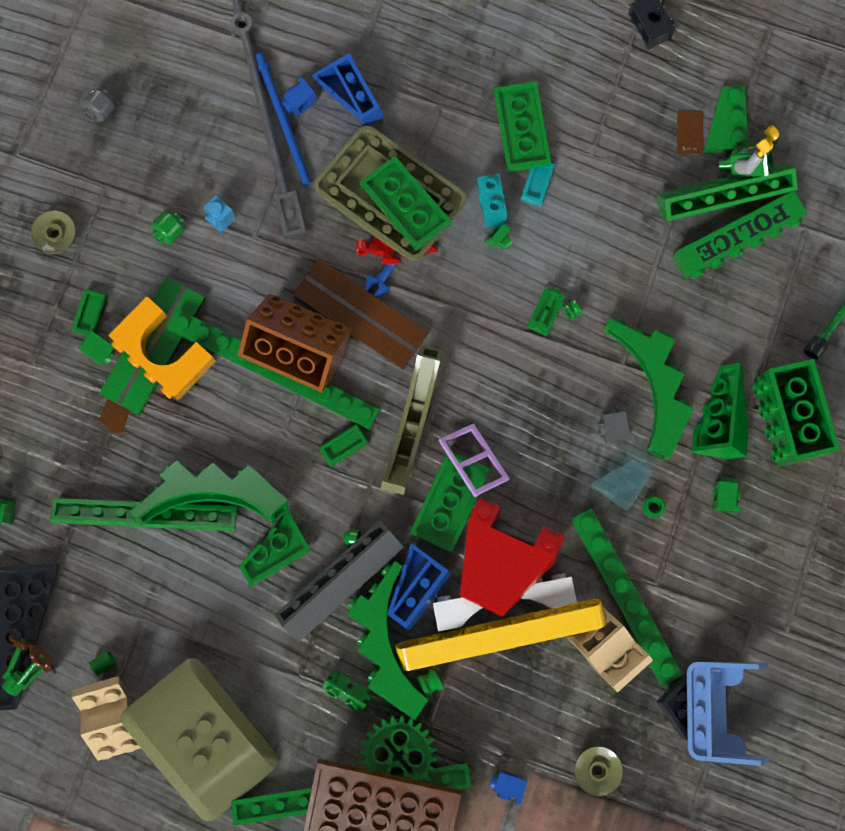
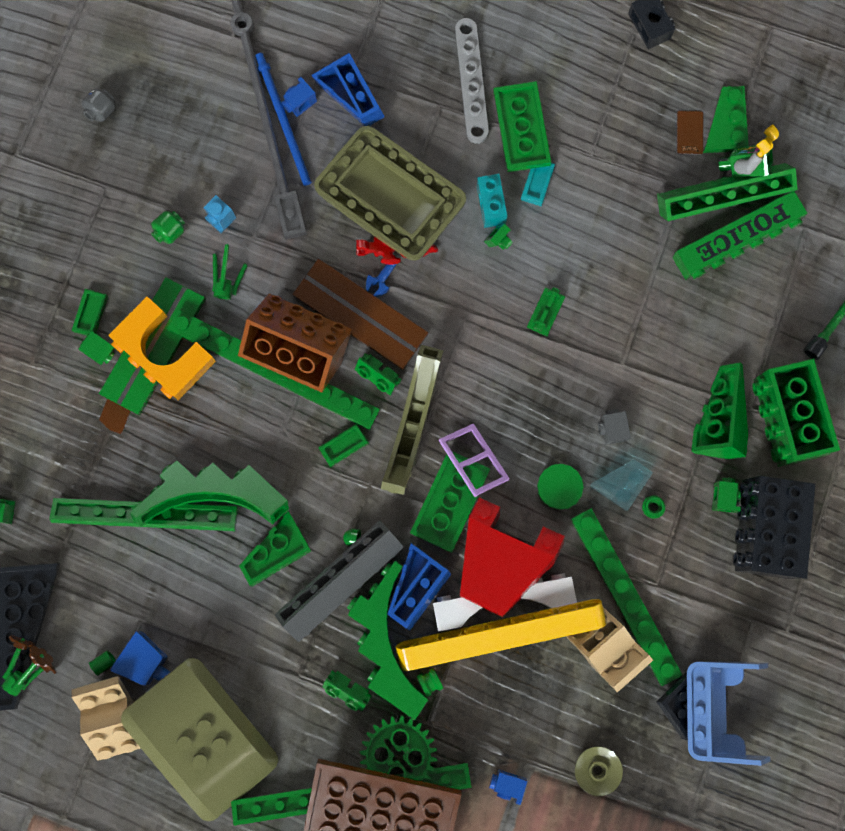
olive dish [31,211,76,254] -> none
green plate [360,156,452,251] -> none
green bush [561,298,582,321] -> none
green arch [603,318,694,460] -> none
none -> blue torso [110,631,170,686]
none -> green plant [212,244,247,300]
none -> green hinge [355,353,402,396]
none -> light grey plate [455,18,489,144]
none -> green tile [537,464,584,510]
none -> black brick [733,476,815,579]

